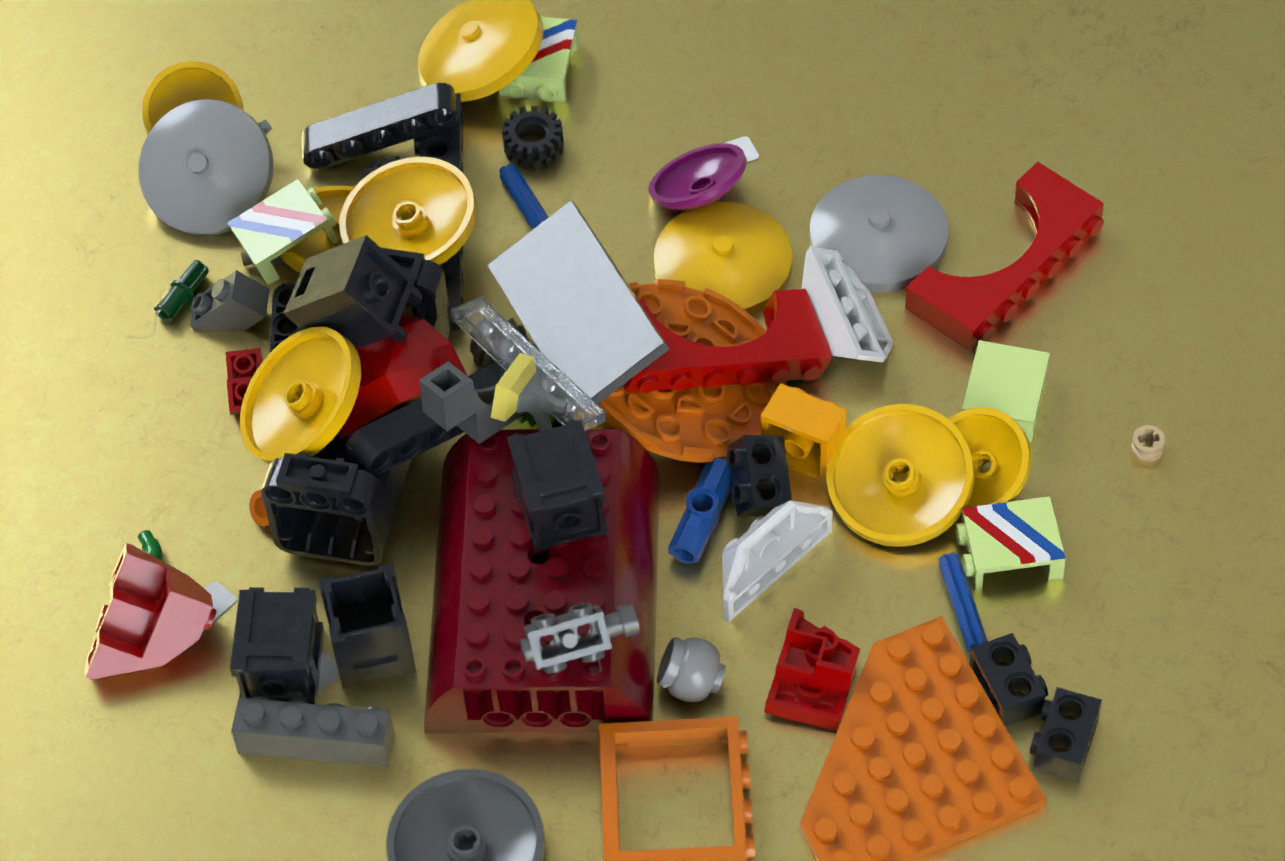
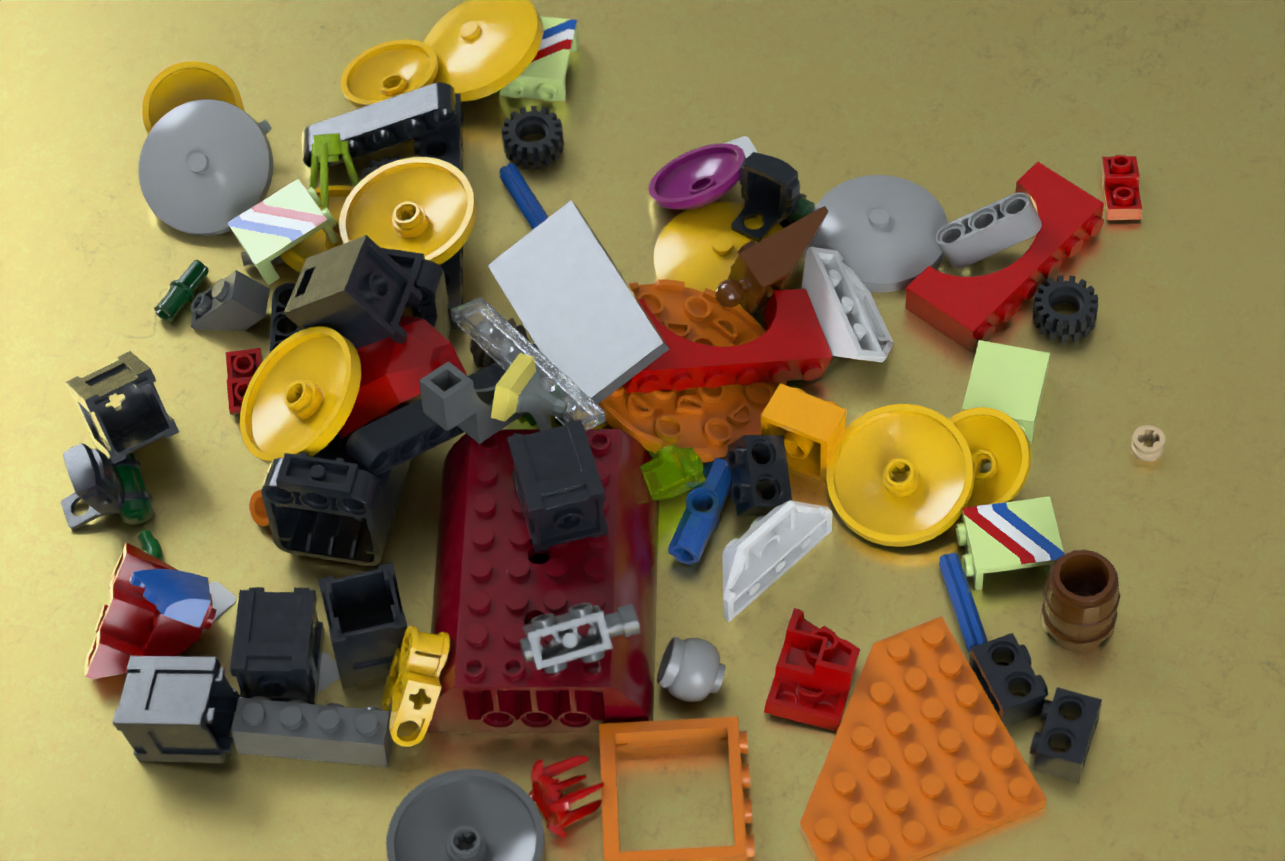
none -> black piece [61,443,153,530]
none -> black container [65,351,179,464]
none -> container [112,656,242,763]
none -> blue slope [129,569,211,628]
none -> lime plant [309,133,359,210]
none -> yellow dish [340,39,438,108]
none -> yellow piece [381,625,450,746]
none -> red piece [529,756,605,837]
none -> clear neon green brick [640,444,706,500]
none -> reddish brown slope [715,206,829,316]
none -> black piece [731,152,815,242]
none -> light grey beam [936,193,1042,268]
none -> black tyre [1033,275,1098,343]
none -> reddish brown piece [1041,550,1120,652]
none -> red slope [1102,155,1142,220]

